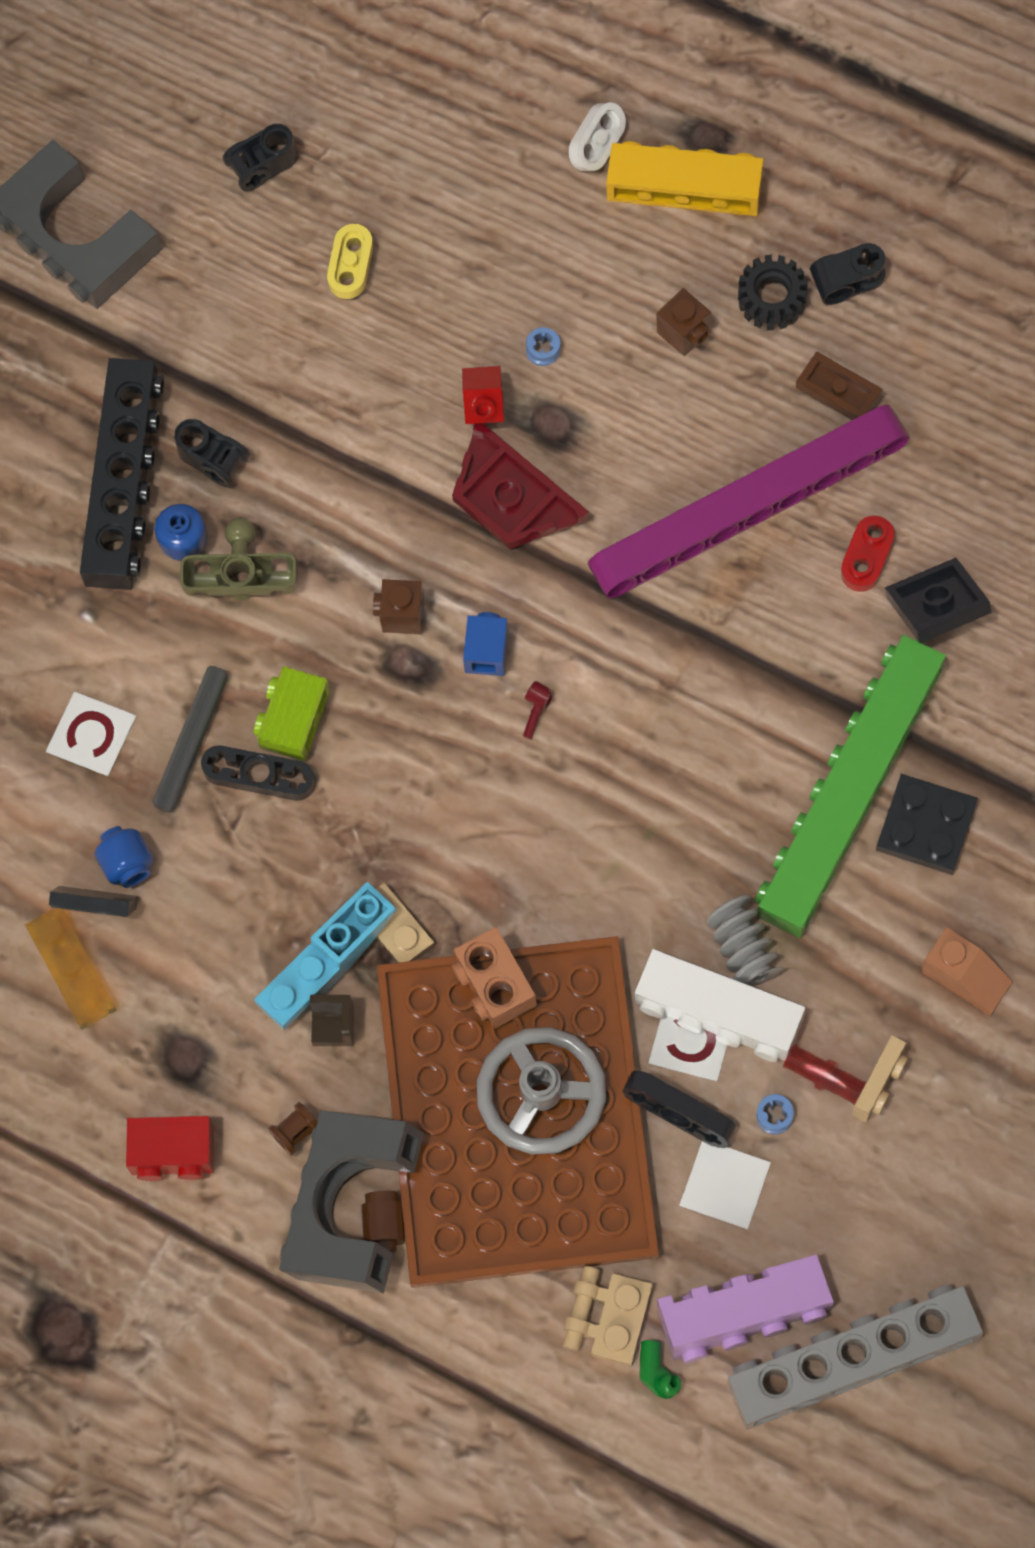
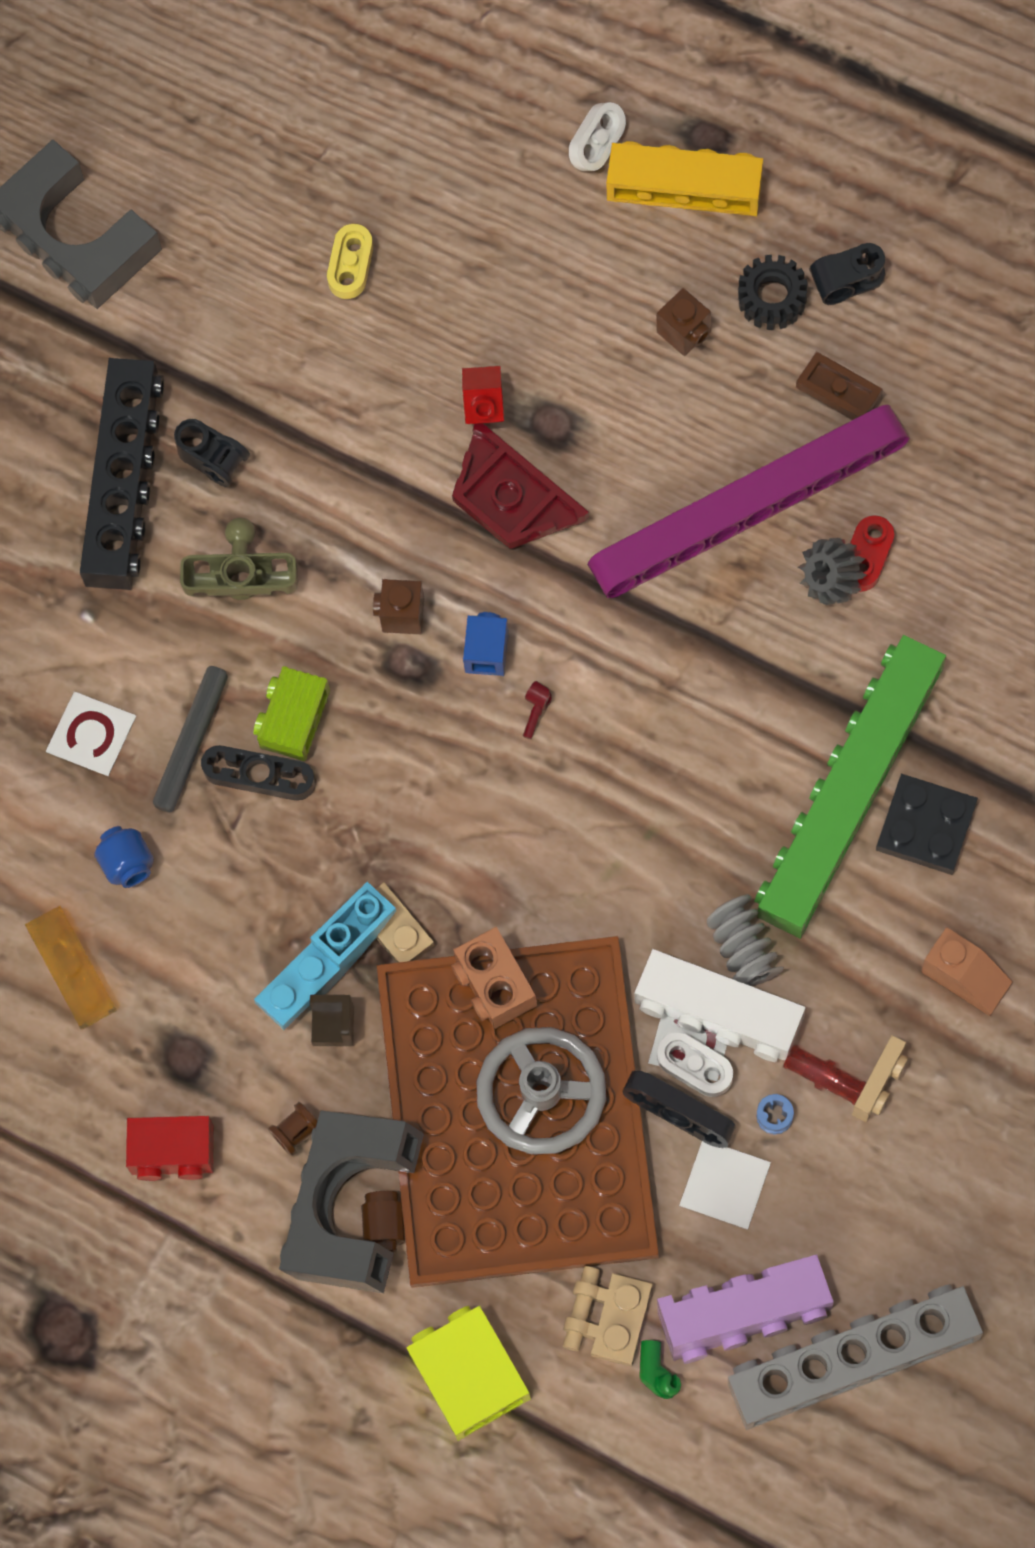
black tile [49,886,137,917] -> none
blue head [154,504,208,561] -> none
black piece [223,124,298,192] -> none
medium blue bush [526,327,561,366] -> none
black plate [885,558,992,643] -> none
none -> neon yellow brick [406,1305,531,1441]
none -> white plate [657,1032,733,1097]
none -> dark grey gear [798,537,866,605]

